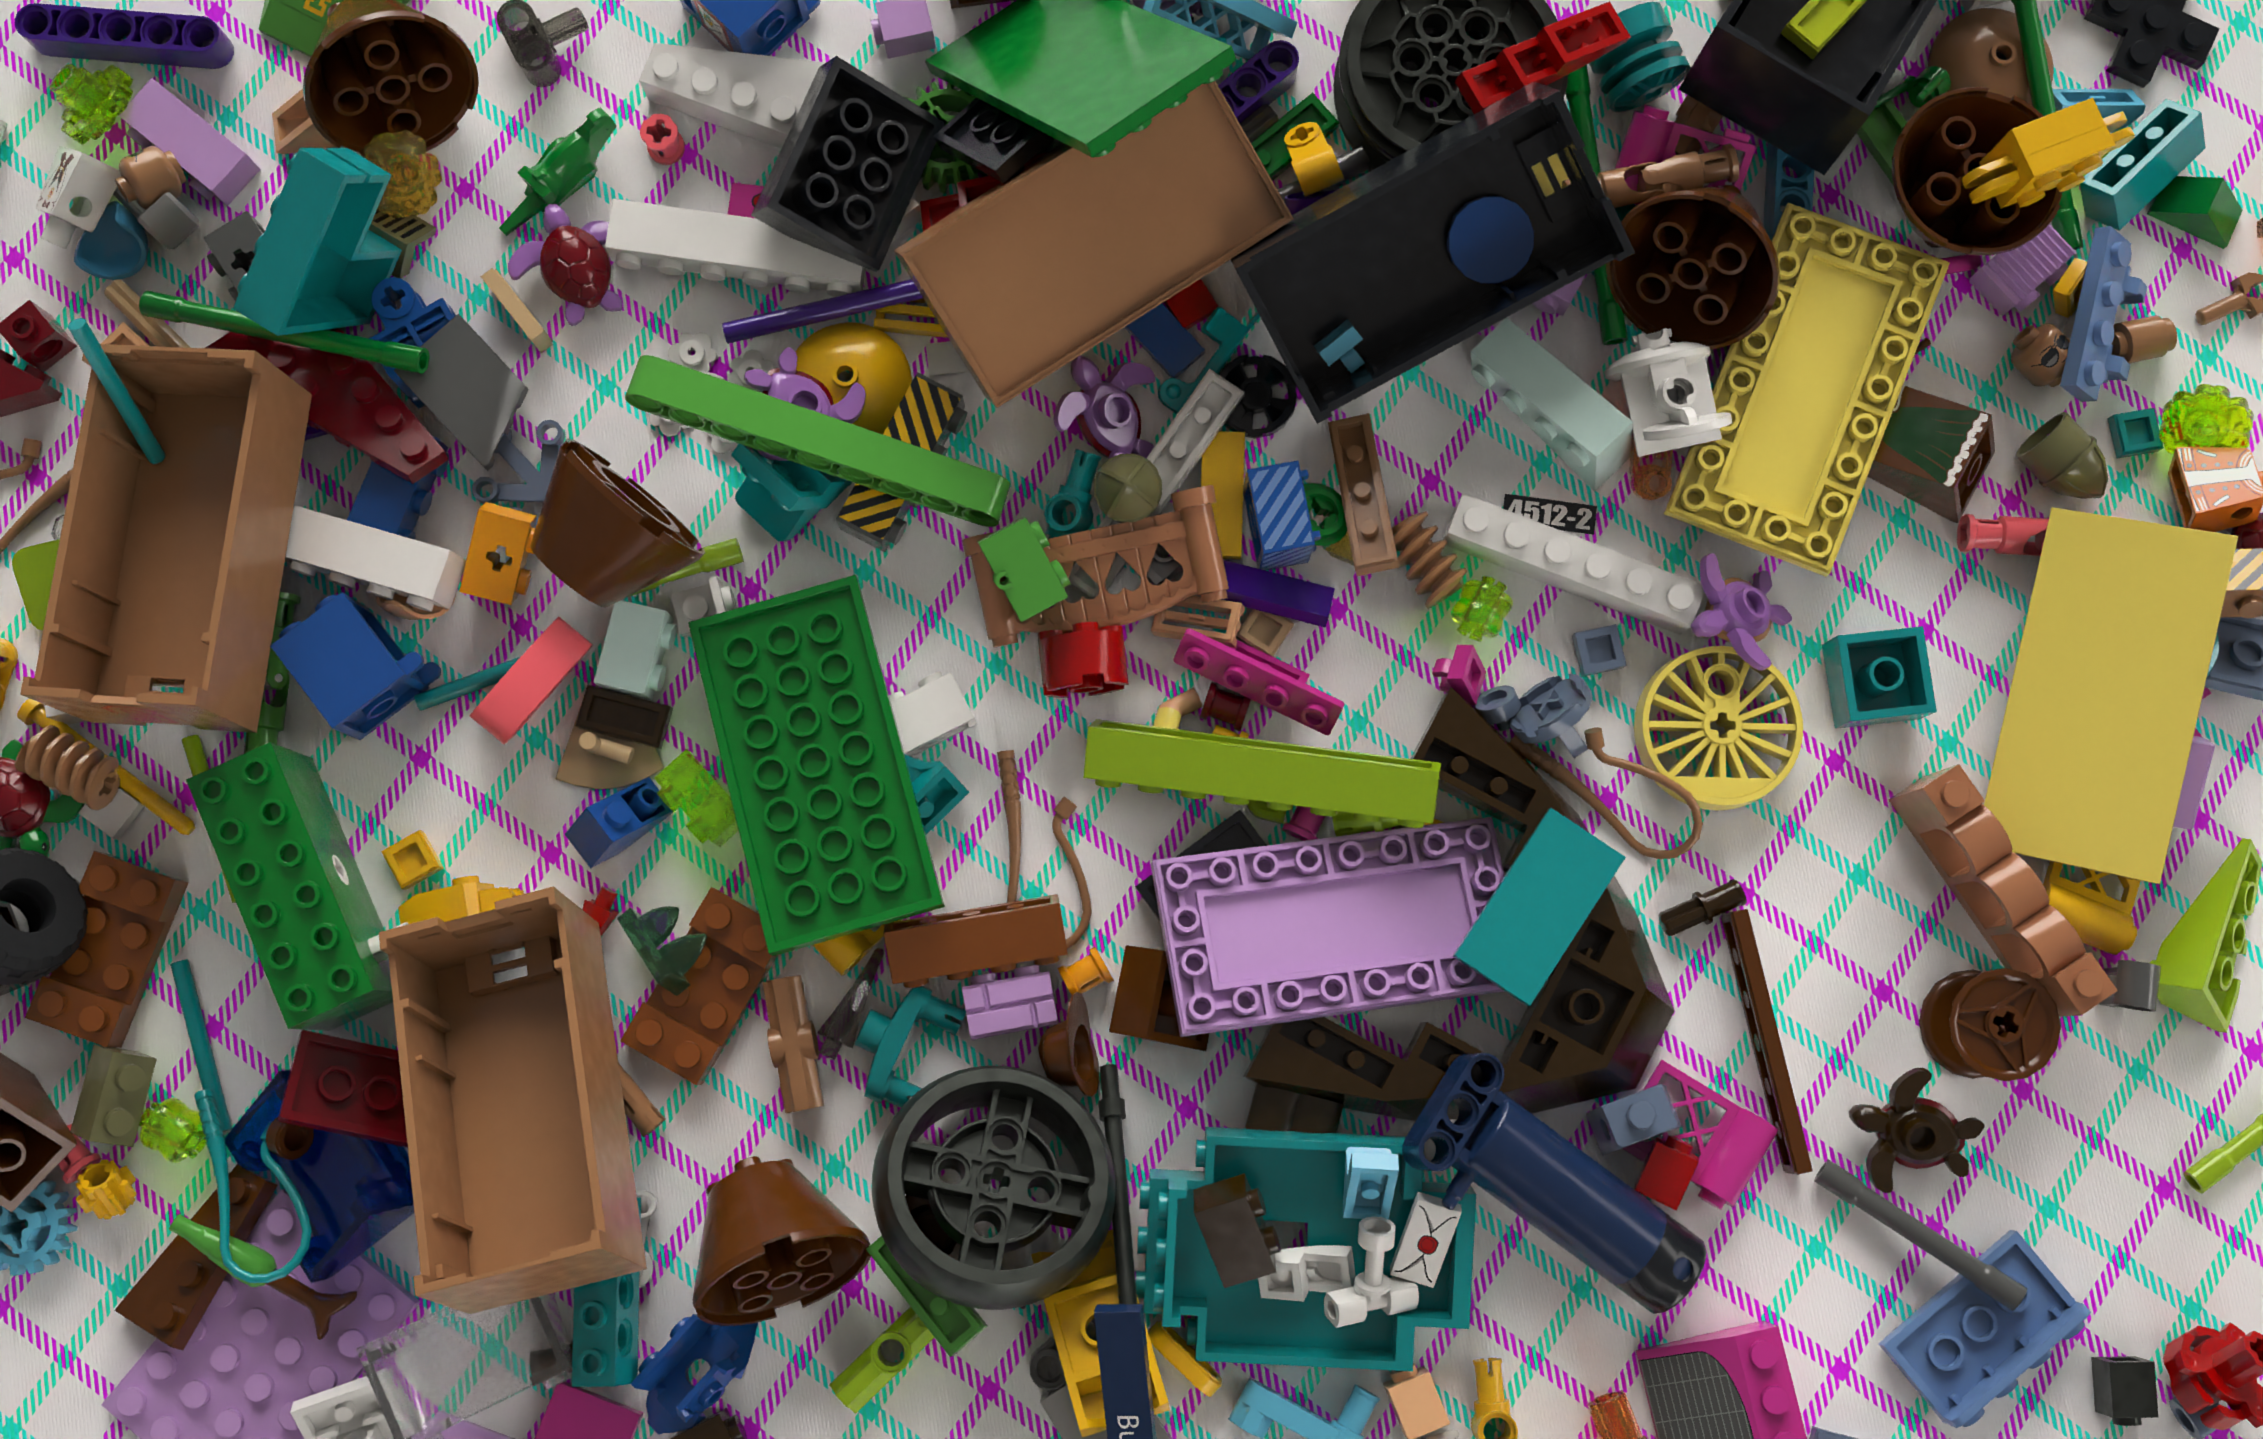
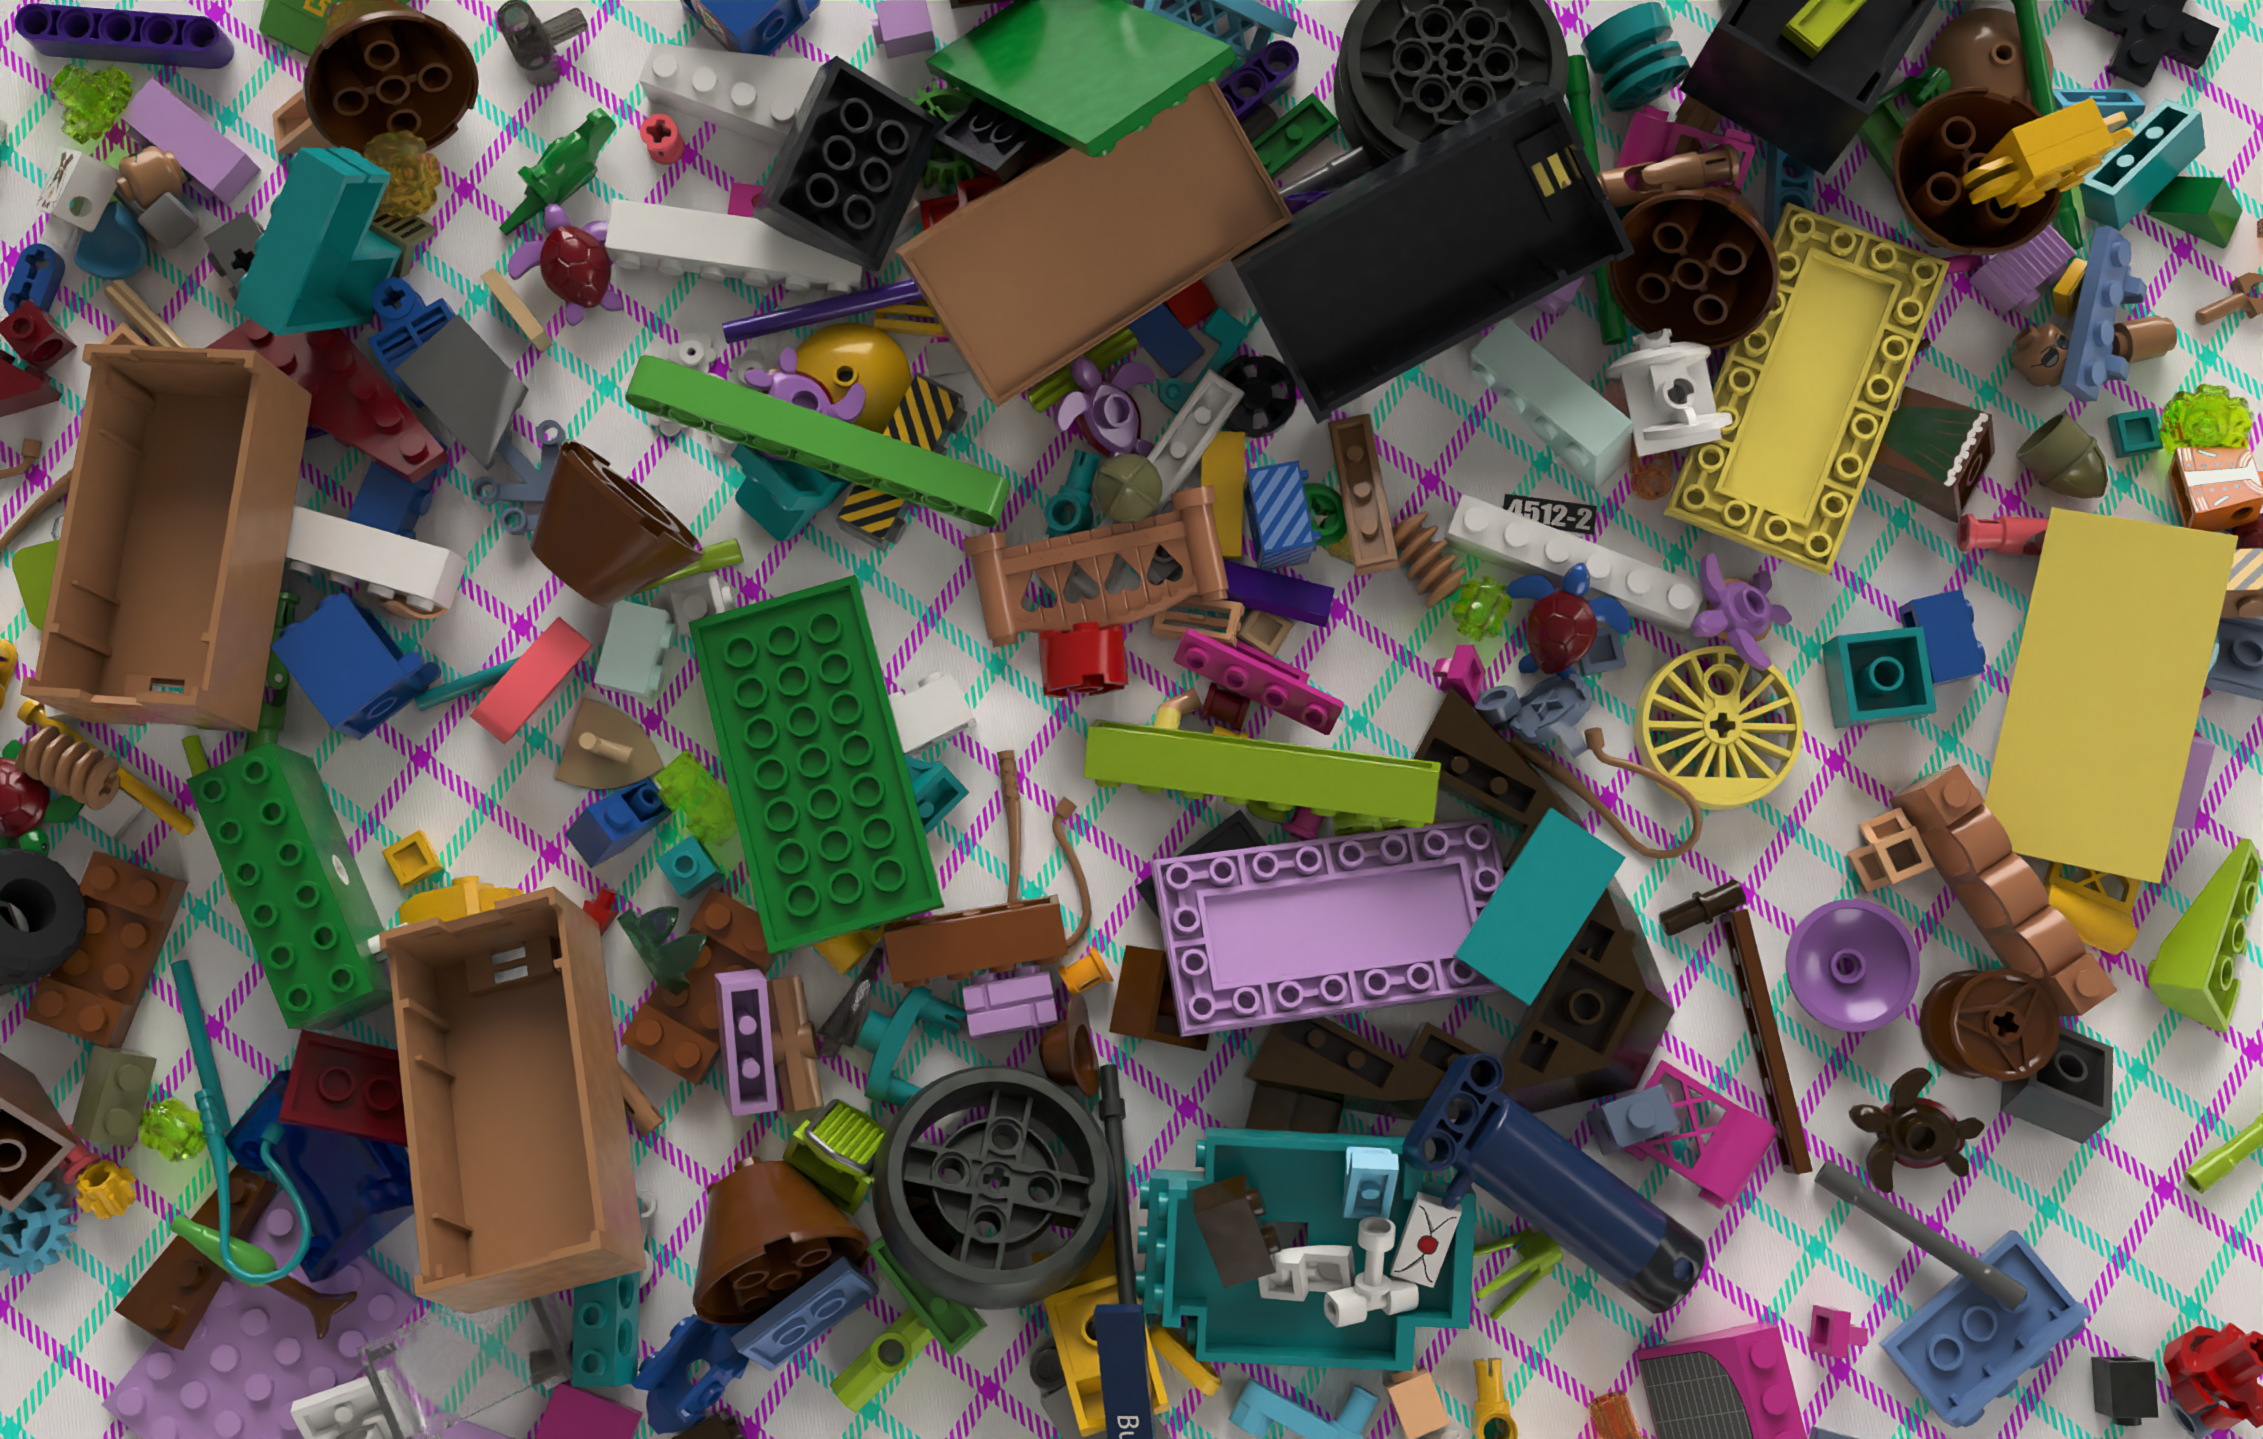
teal bar [68,318,166,464] -> none
green piece [139,291,430,374] -> none
reddish brown tile [266,1117,314,1160] -> none
light orange brick [459,502,537,605] -> none
dark brown tile [575,685,673,749] -> none
bright green brick [977,517,1071,622] -> none
yellow piece [1284,122,1344,197] -> none
medium azure tile [1314,319,1365,373] -> none
blue tile [1447,196,1534,283] -> none
red slope [1455,1,1631,114] -> none
red brick [1634,1135,1699,1211] -> none
dark grey piece [2099,960,2161,1012] -> none
none -> blue beam [3,243,65,315]
none -> teal brick [655,835,725,900]
none -> lavender brick [714,969,777,1117]
none -> medium blue tile [730,1256,880,1371]
none -> lime piece [782,1099,886,1217]
none -> lime axle [1027,327,1138,413]
none -> lime plant [1473,1227,1564,1320]
none -> animal [1506,563,1631,680]
none -> medium lavender dish [1785,899,1920,1032]
none -> dark pink tile [1809,1305,1868,1358]
none -> light nougat brick [1847,807,1935,893]
none -> blue brick [1898,589,1986,687]
none -> dark grey slope [2000,1026,2114,1144]

